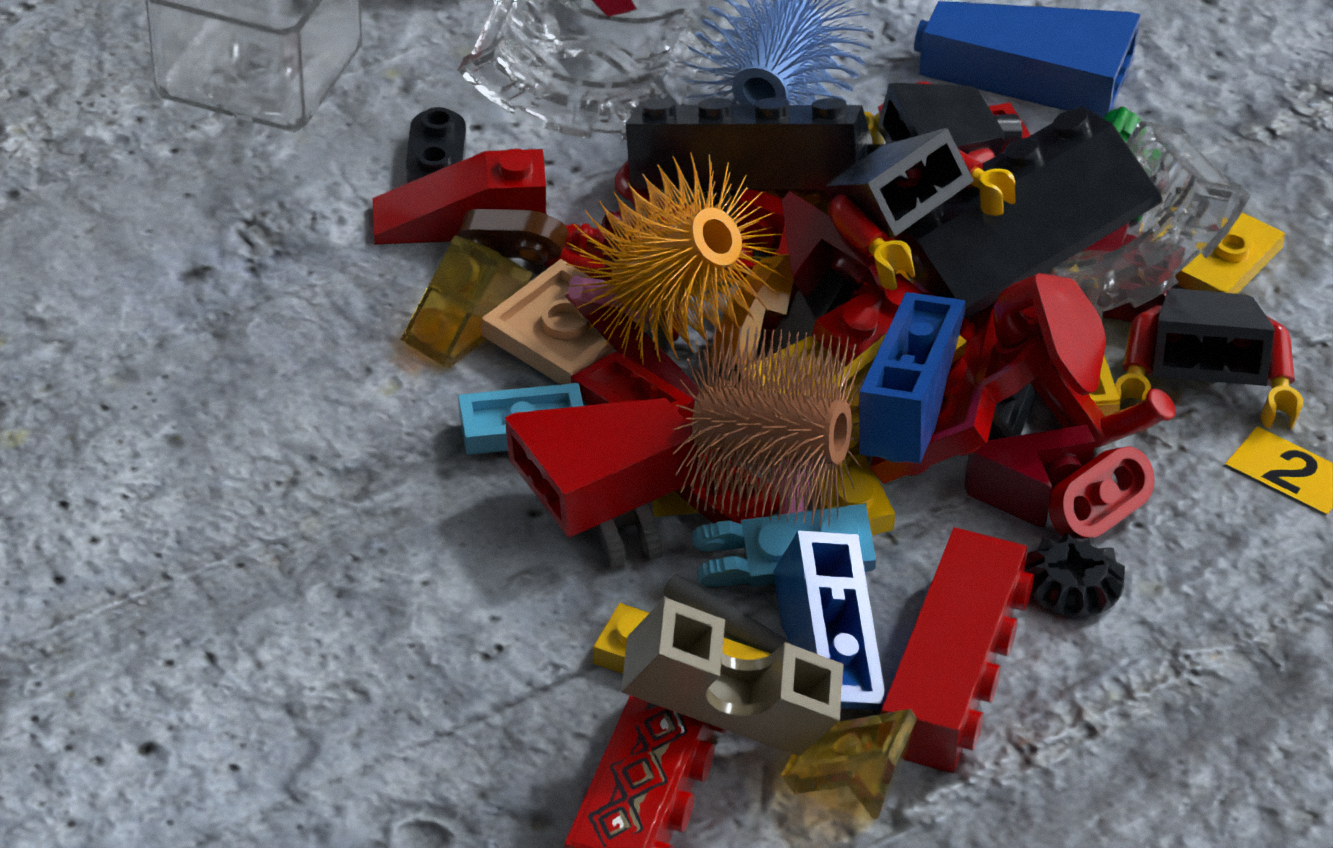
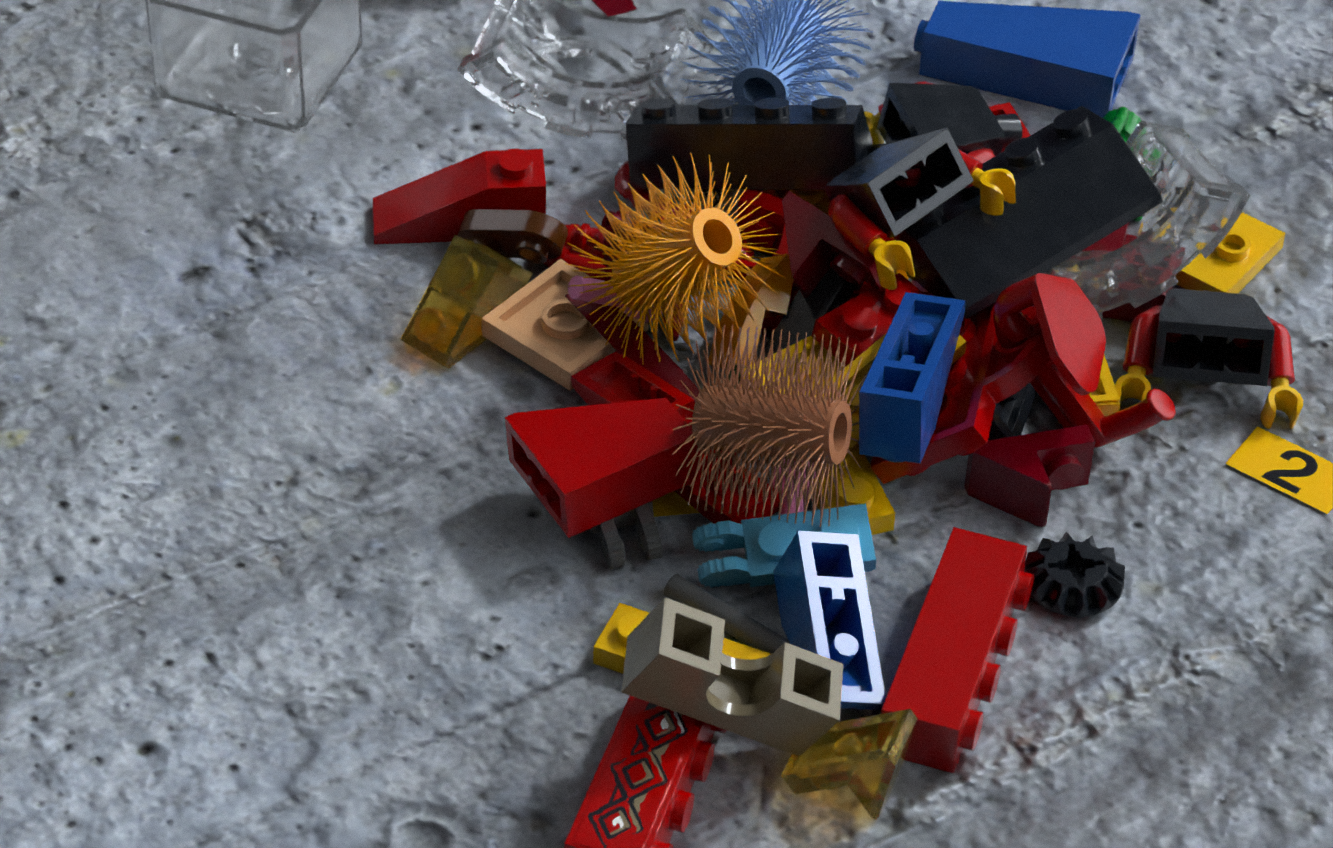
black plate [406,107,466,183] -> none
medium azure plate [458,383,584,455] -> none
red plate [1048,446,1155,541] -> none

